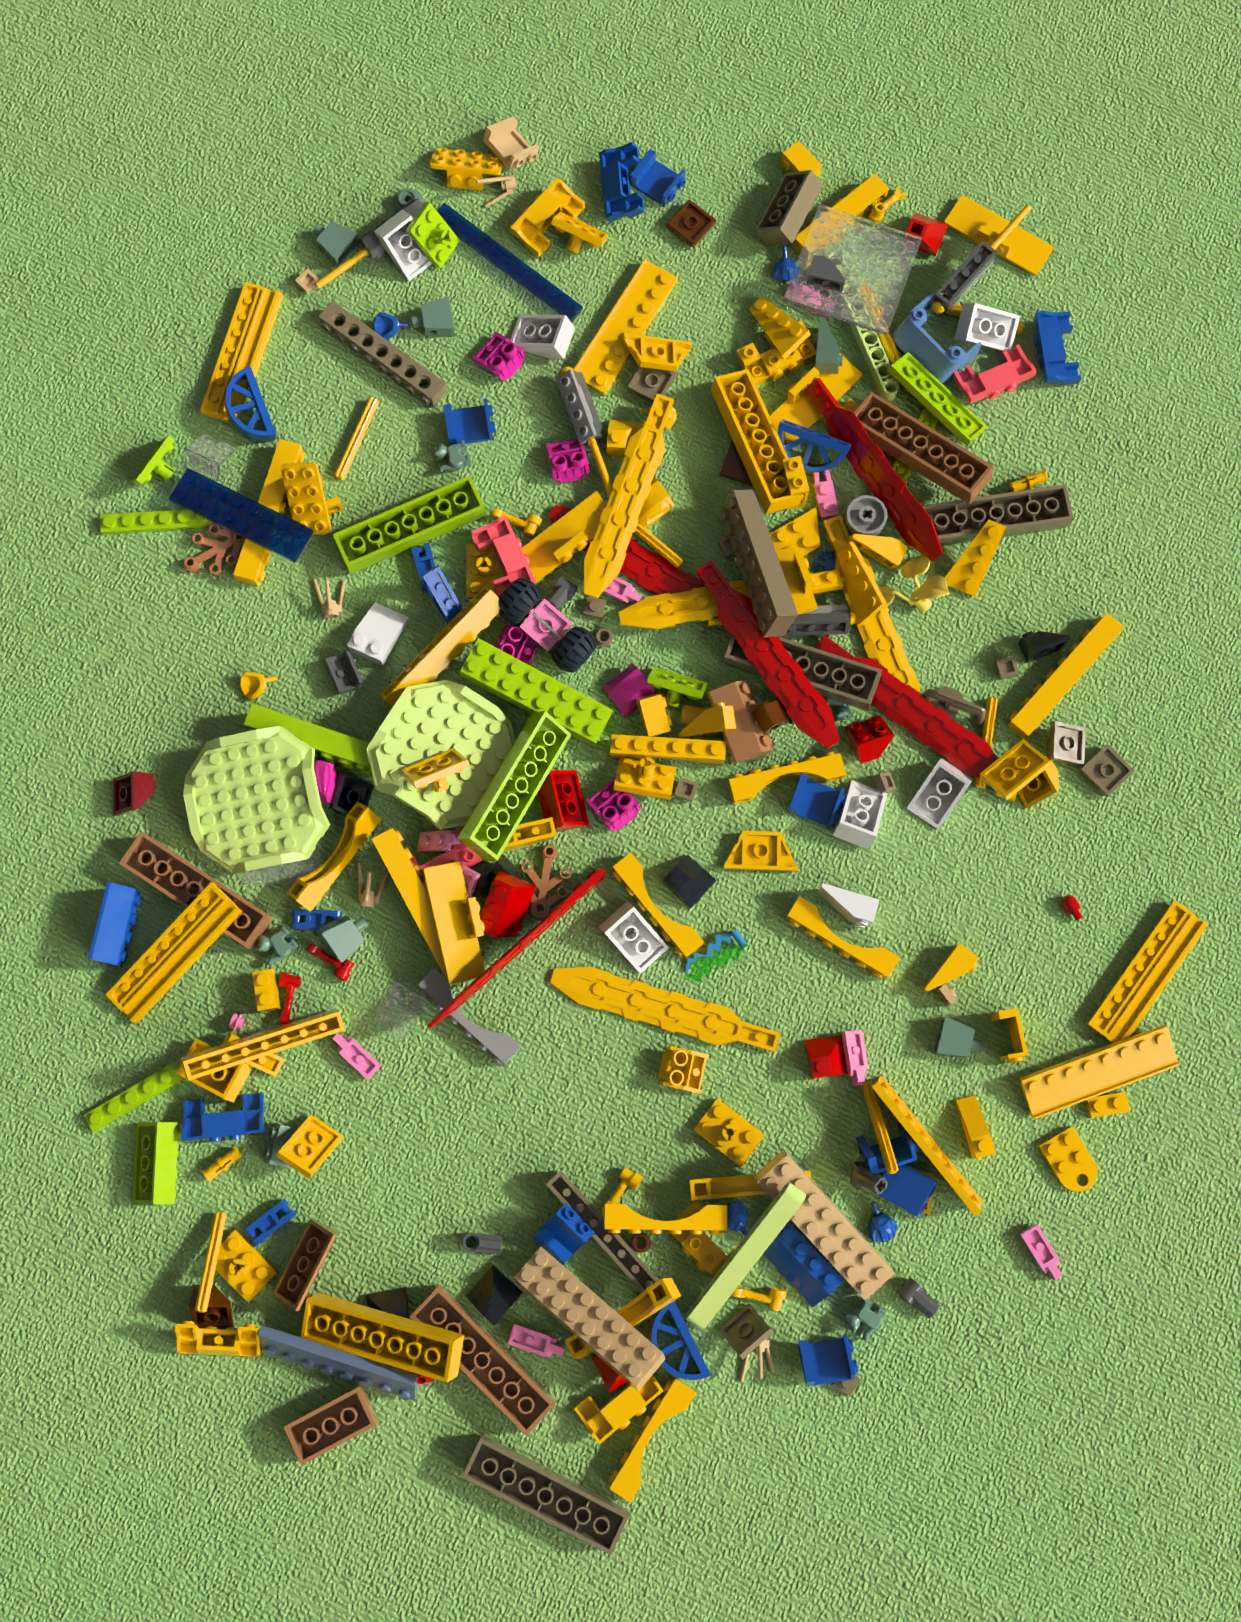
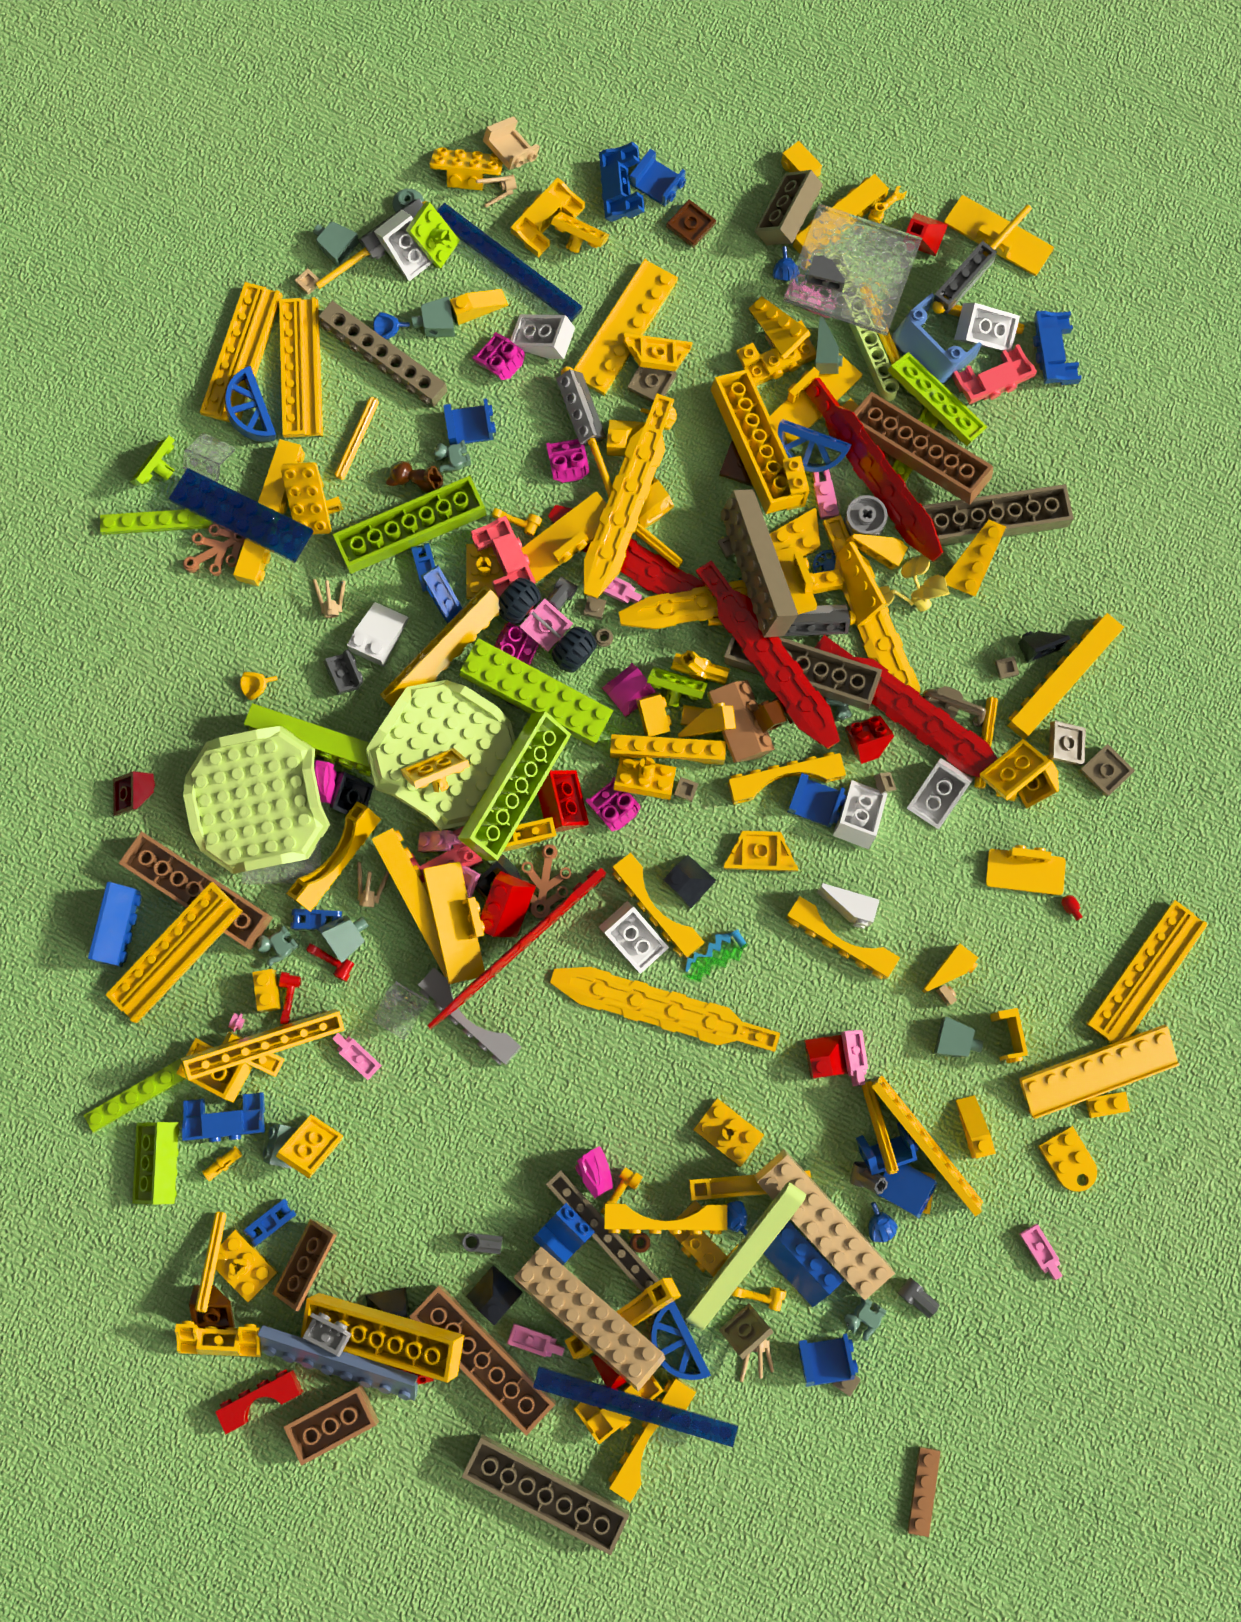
yellow slope [658,1046,709,1094] -> none
yellow pin [1008,470,1048,492] -> none
none -> red arch [215,1369,304,1435]
none -> yellow plate [279,297,323,438]
none -> light grey bracket [303,1312,352,1357]
none -> reddish brown animal [386,461,443,493]
none -> yellow slope [450,289,508,325]
none -> clear blue plate [533,1366,738,1447]
none -> dark pink slope [575,1146,614,1199]
none -> yellow piece [671,650,730,685]
none -> medium nougat plate [907,1446,941,1537]
none -> yellow bracket [986,845,1066,895]

